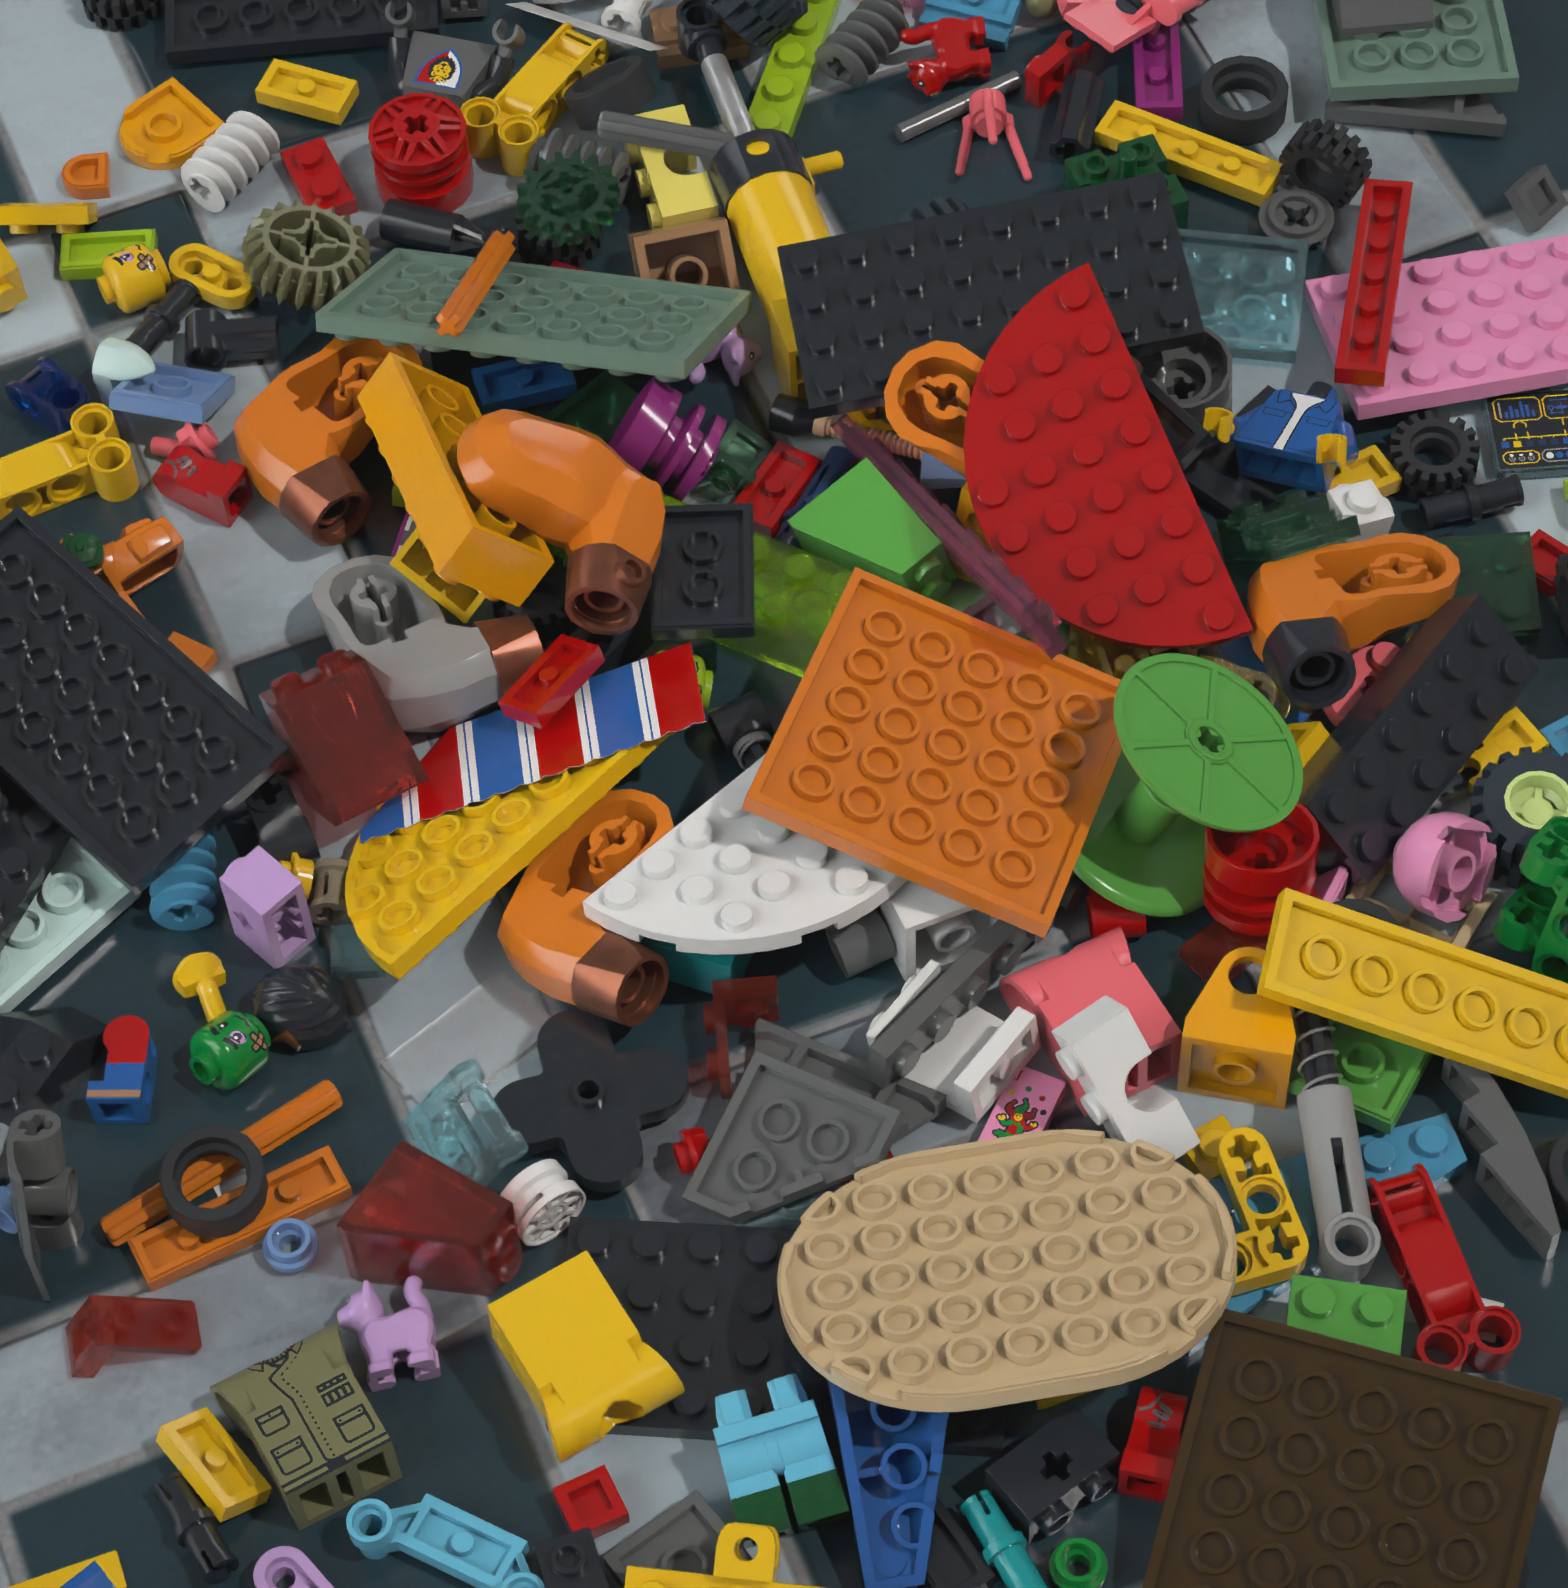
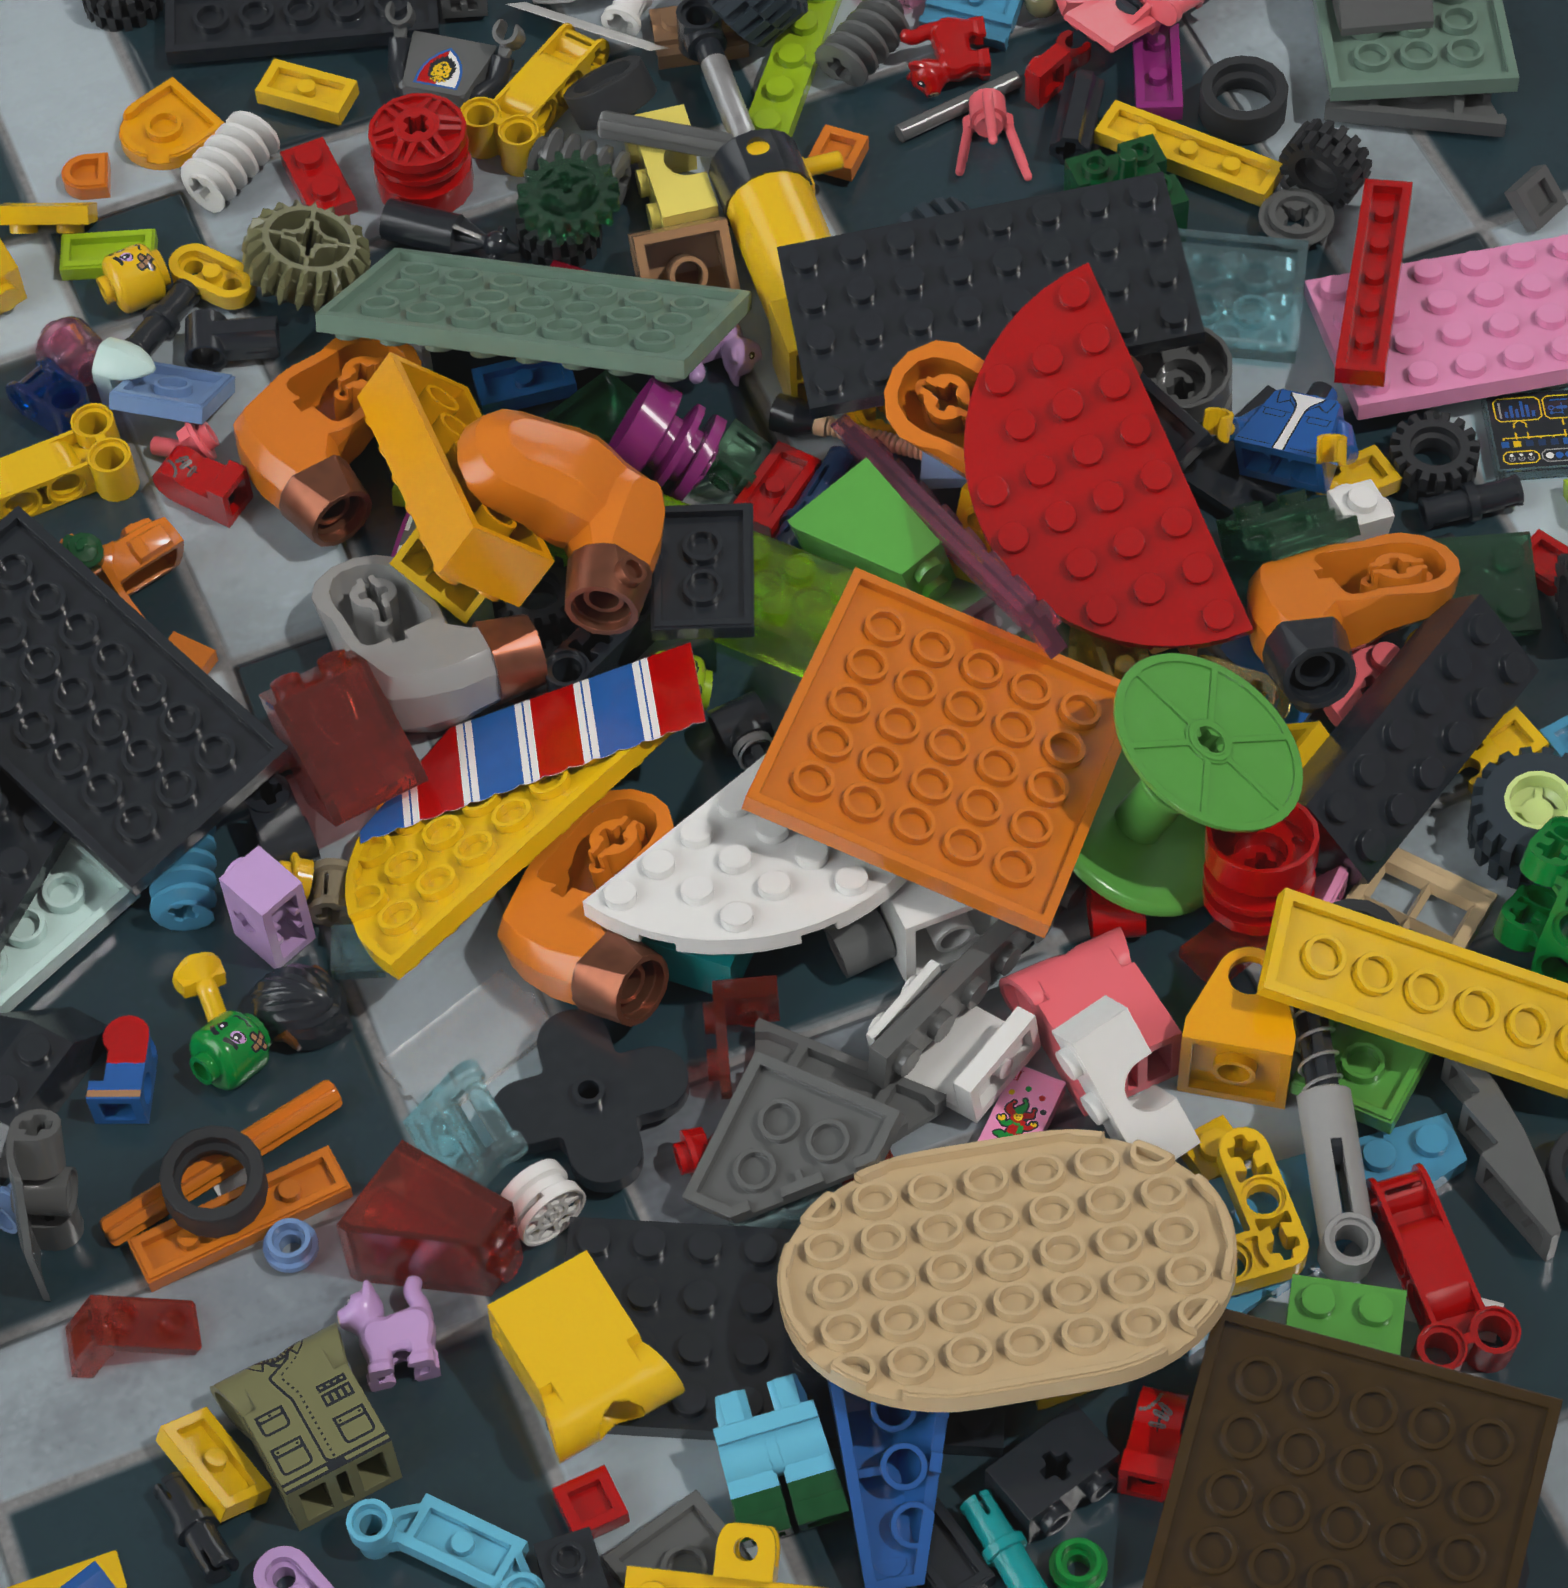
orange axle [436,230,516,338] -> none
red plate [498,634,605,729] -> none
bright pink cylinder [1393,811,1497,923] -> none
none -> clear pink head [35,316,103,388]
none -> orange plate [808,124,869,182]

